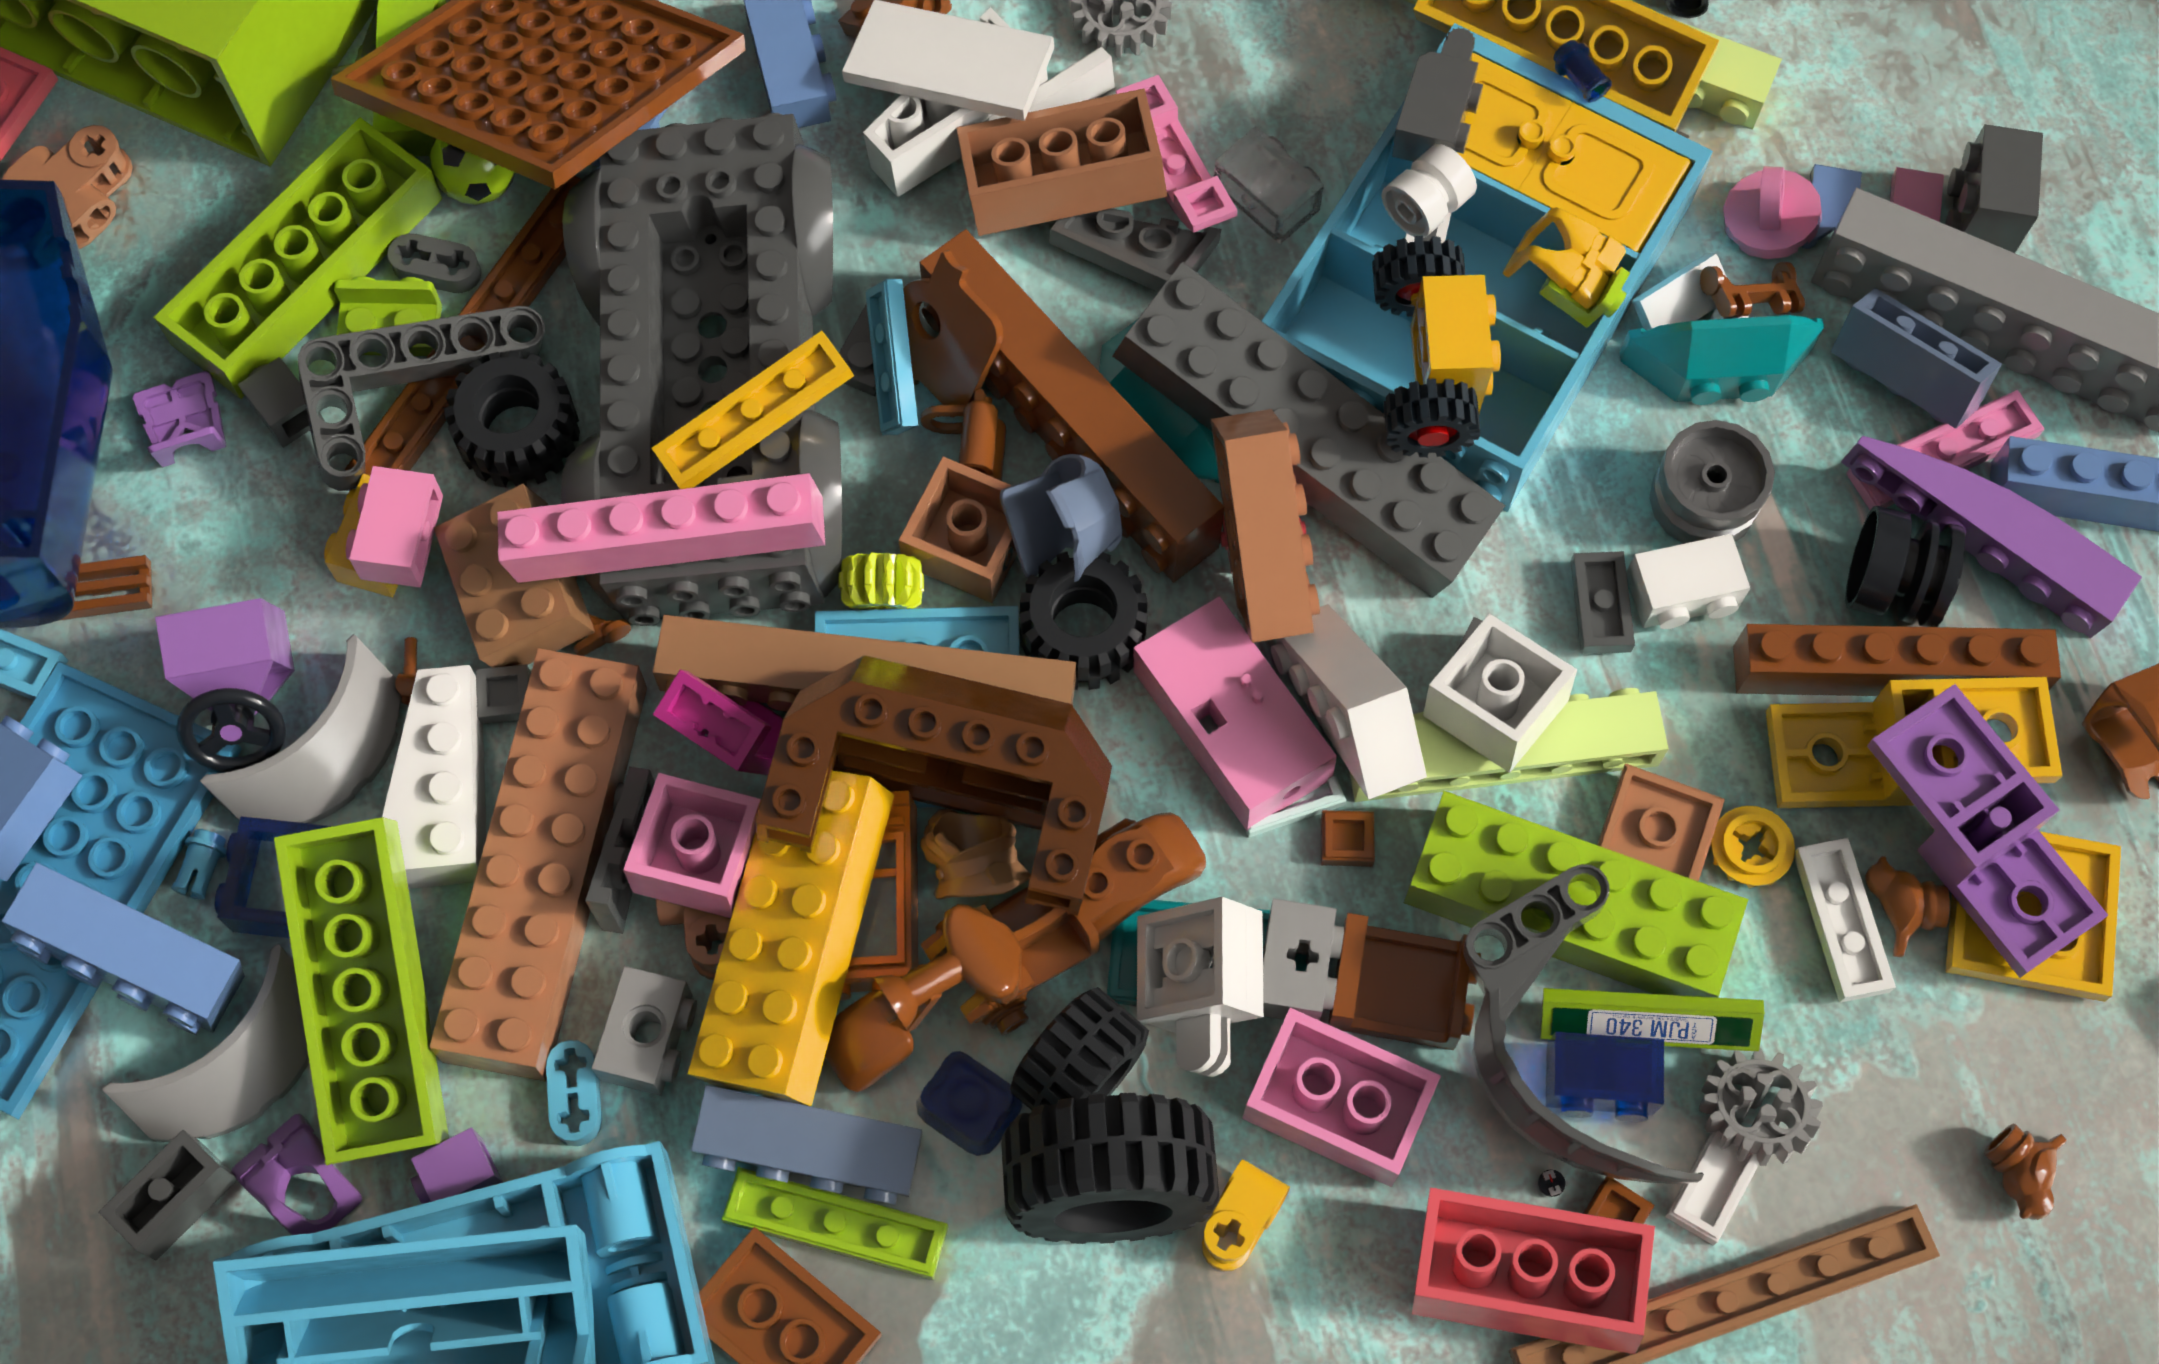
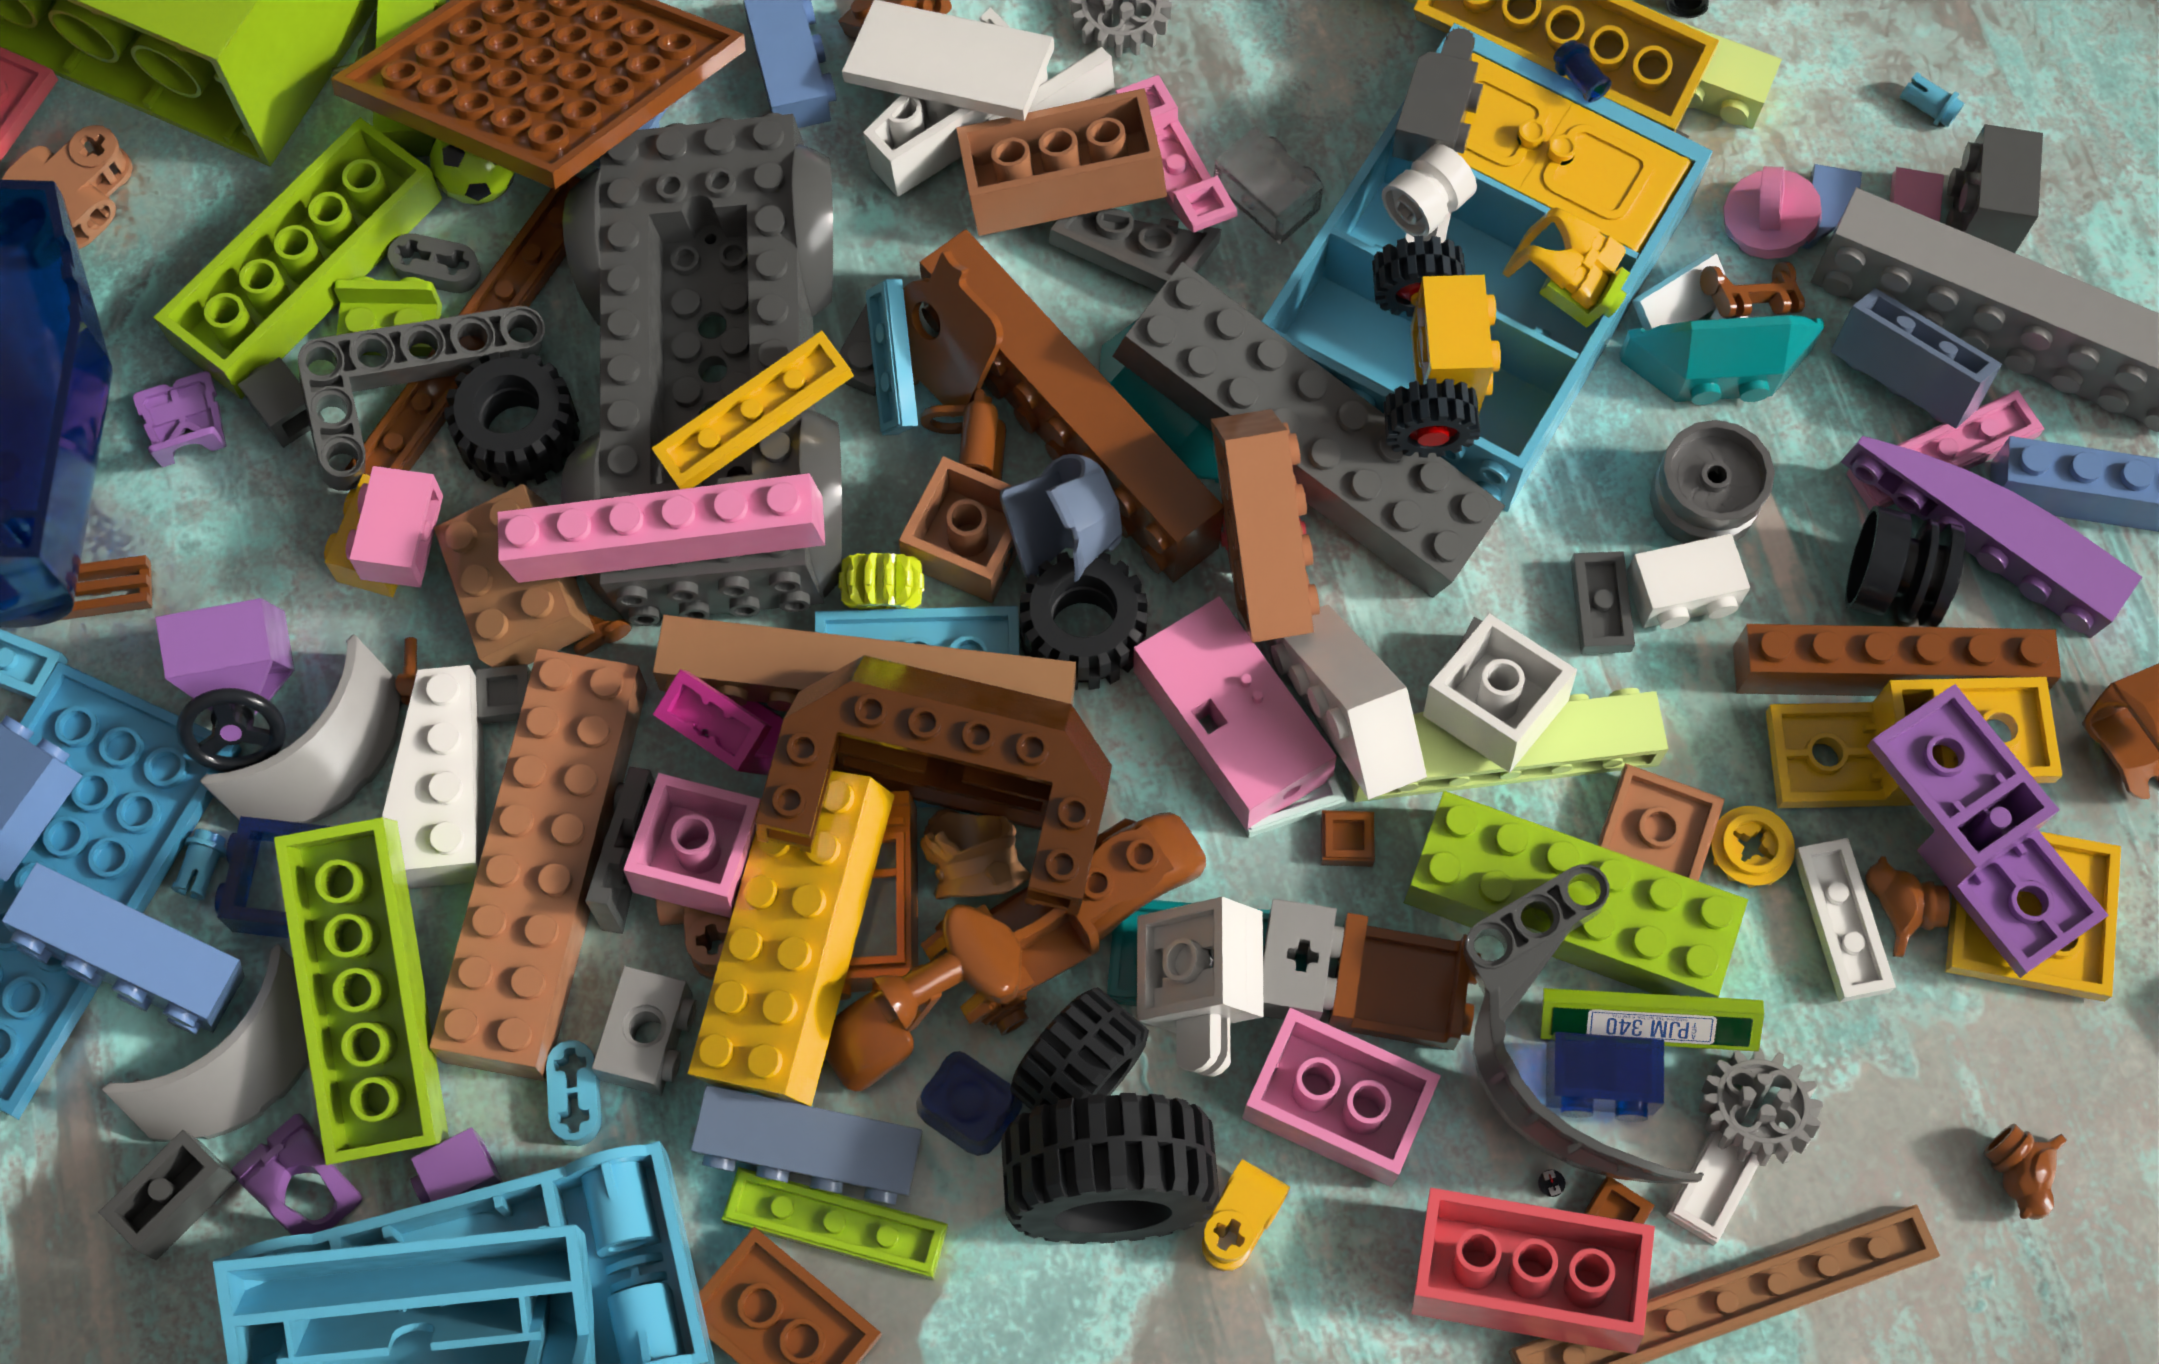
none -> medium azure pin [1899,72,1965,127]

